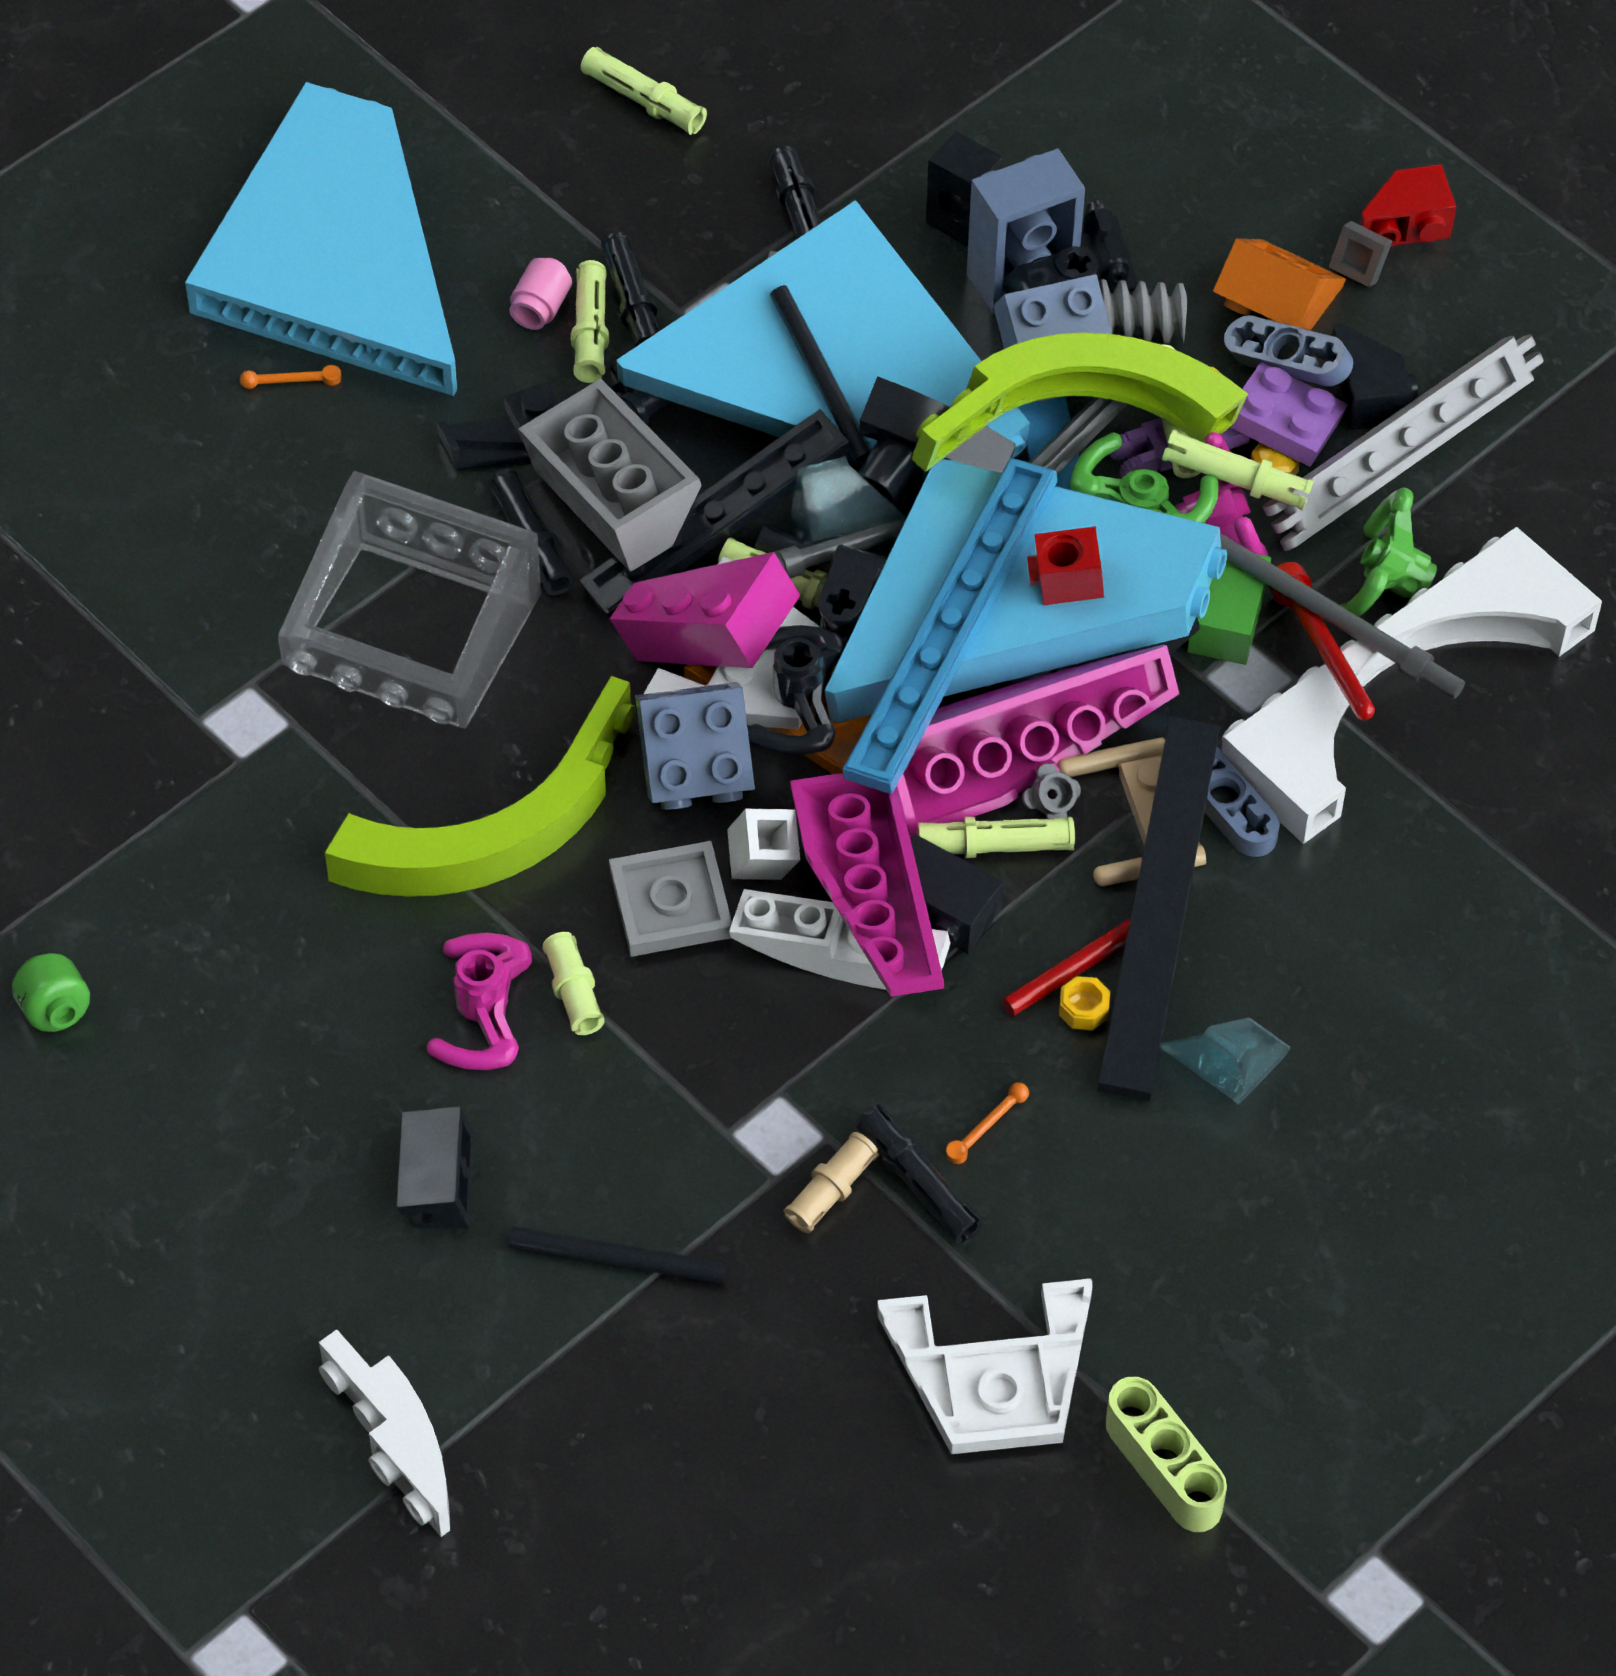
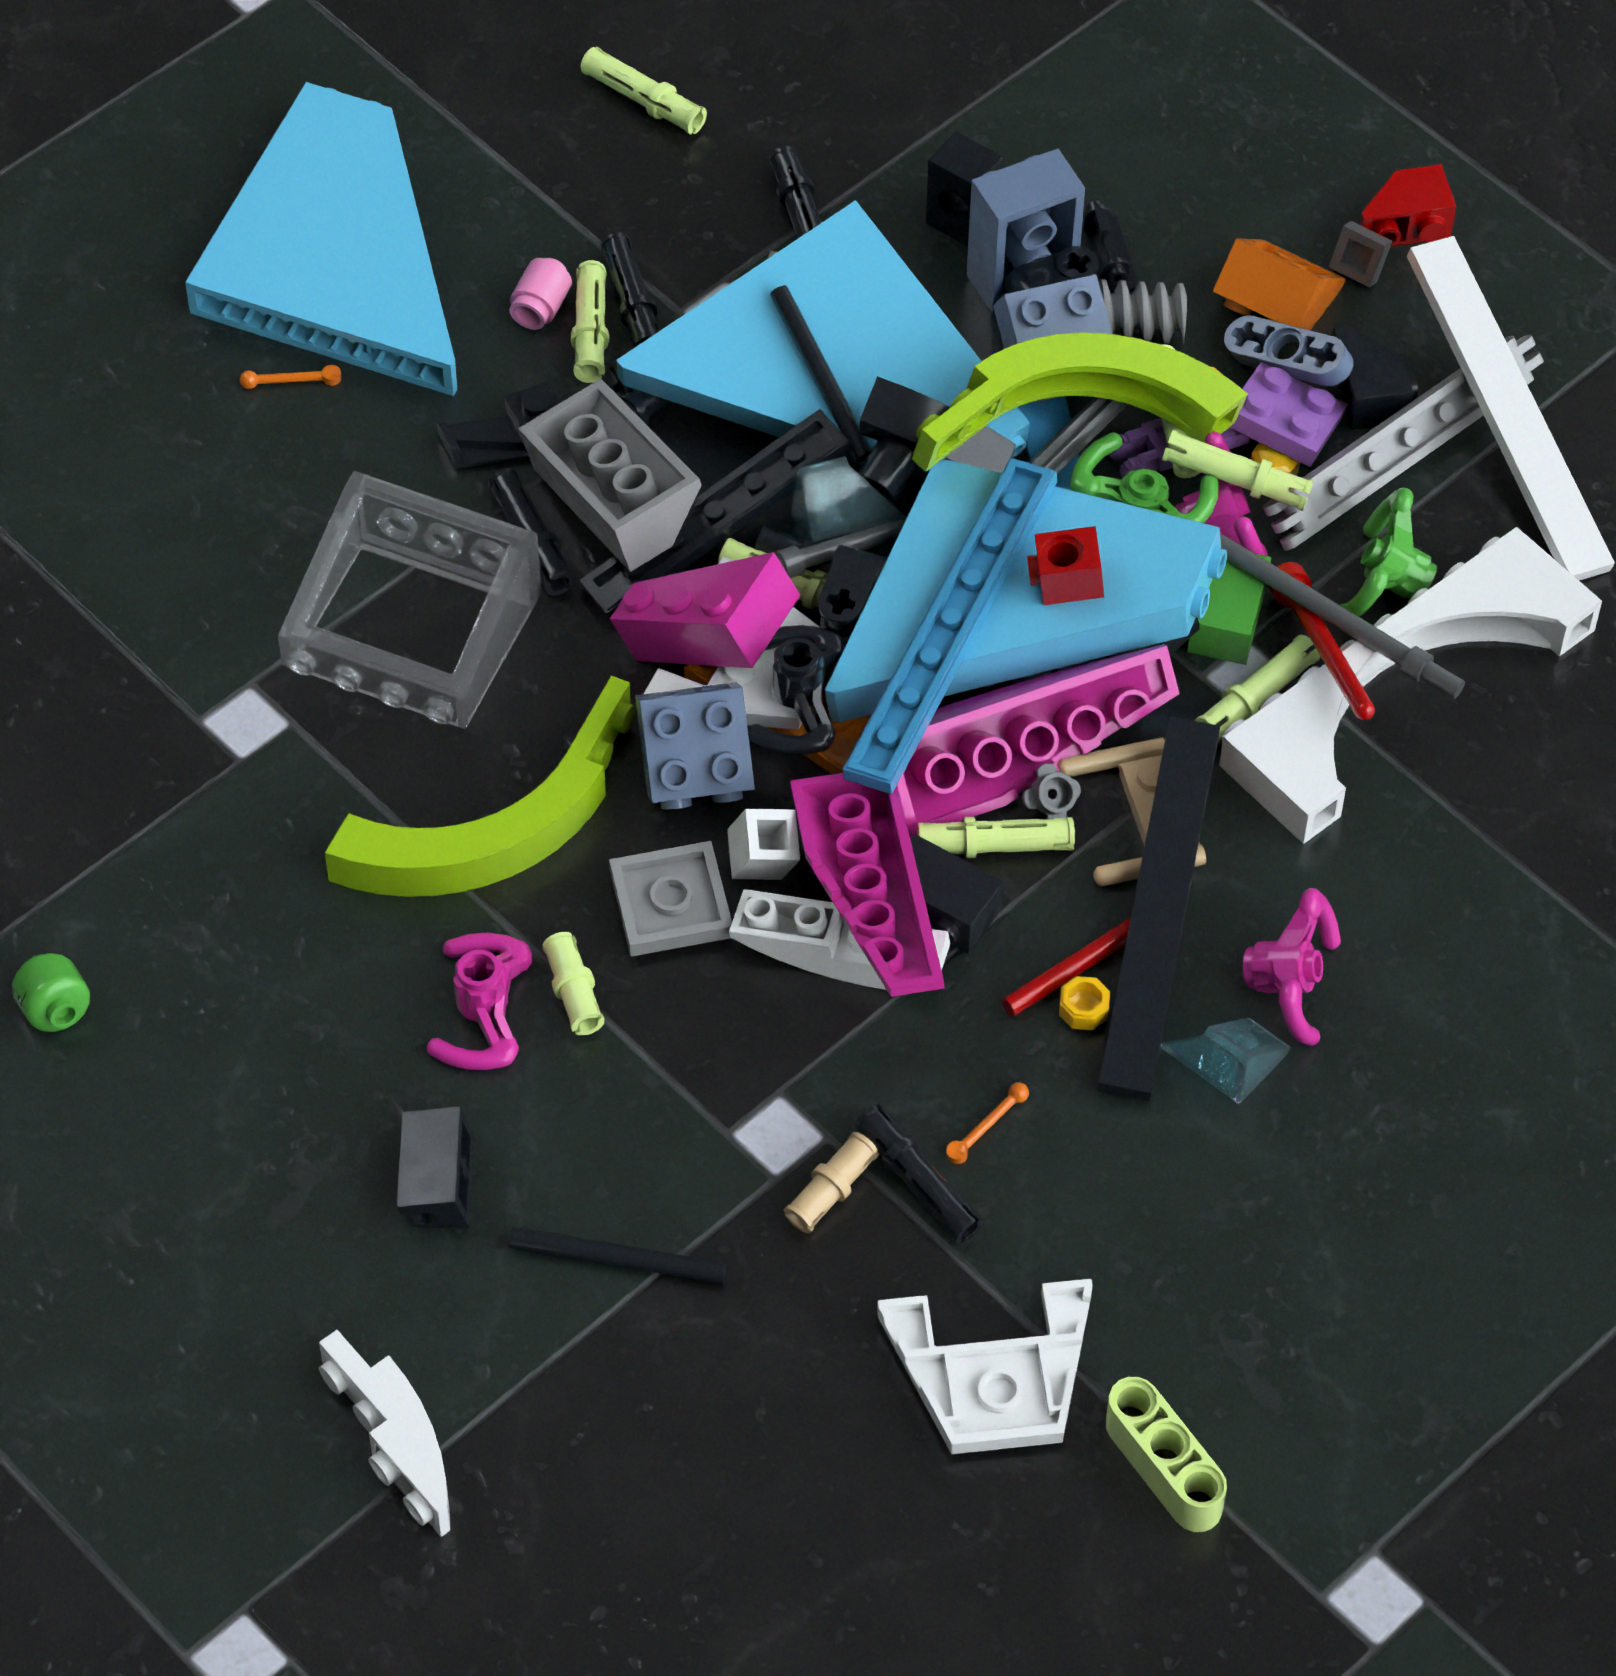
sand blue beam [1205,747,1280,857] -> none
none -> yellowish green pin [1194,635,1320,743]
none -> dark pink piece [1243,888,1341,1046]
none -> white tile [1407,236,1615,580]

